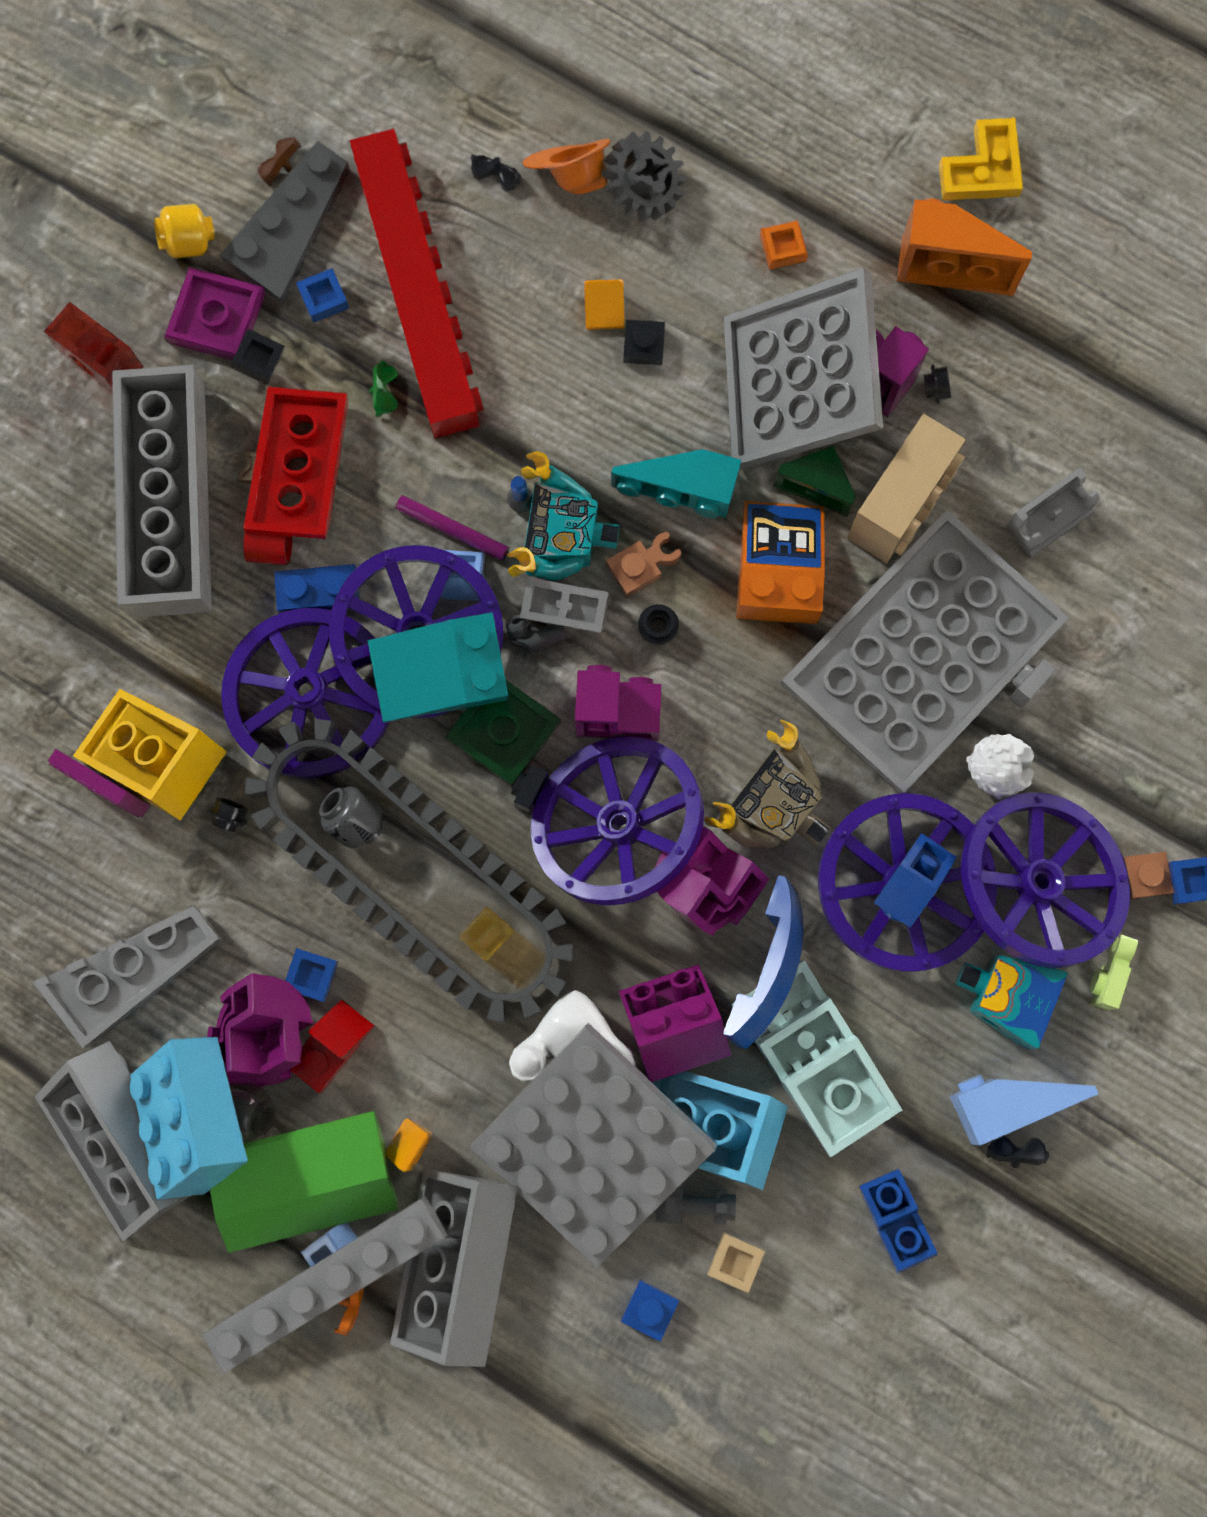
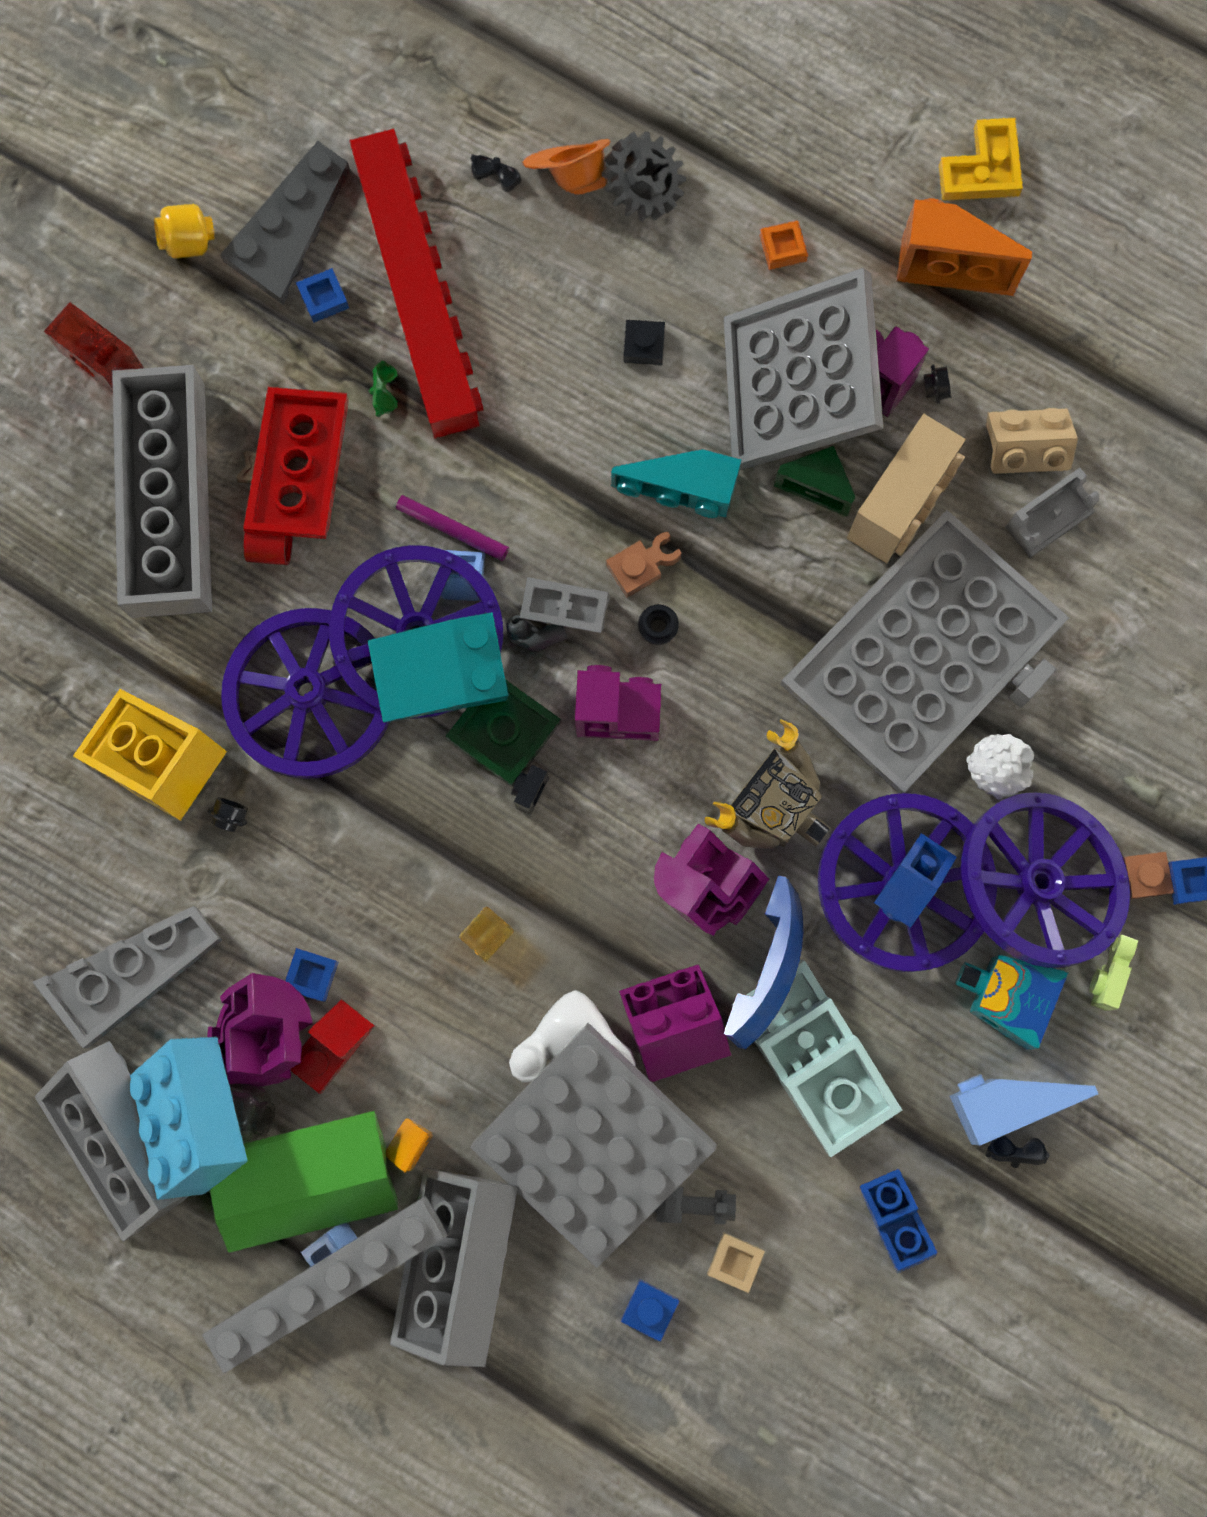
magenta tile [48,749,150,818] -> none
magenta tile [164,267,266,361] -> none
black plate [231,329,285,385] -> none
dark grey piece [245,719,573,1022] -> none
reddish brown piece [258,137,301,186] -> none
blue plate [274,564,360,614] -> none
dark grey head [319,786,383,849] -> none
orange piece [334,1288,364,1336] -> none
torso [507,451,620,582] -> none
piece [507,476,533,512] -> none
dark purple wheel [531,737,704,906] -> none
light orange slope [584,279,625,330] -> none
medium azure slope [652,1071,788,1190] -> none
slope [736,501,825,624] -> none
none -> tan bracket [986,408,1078,474]

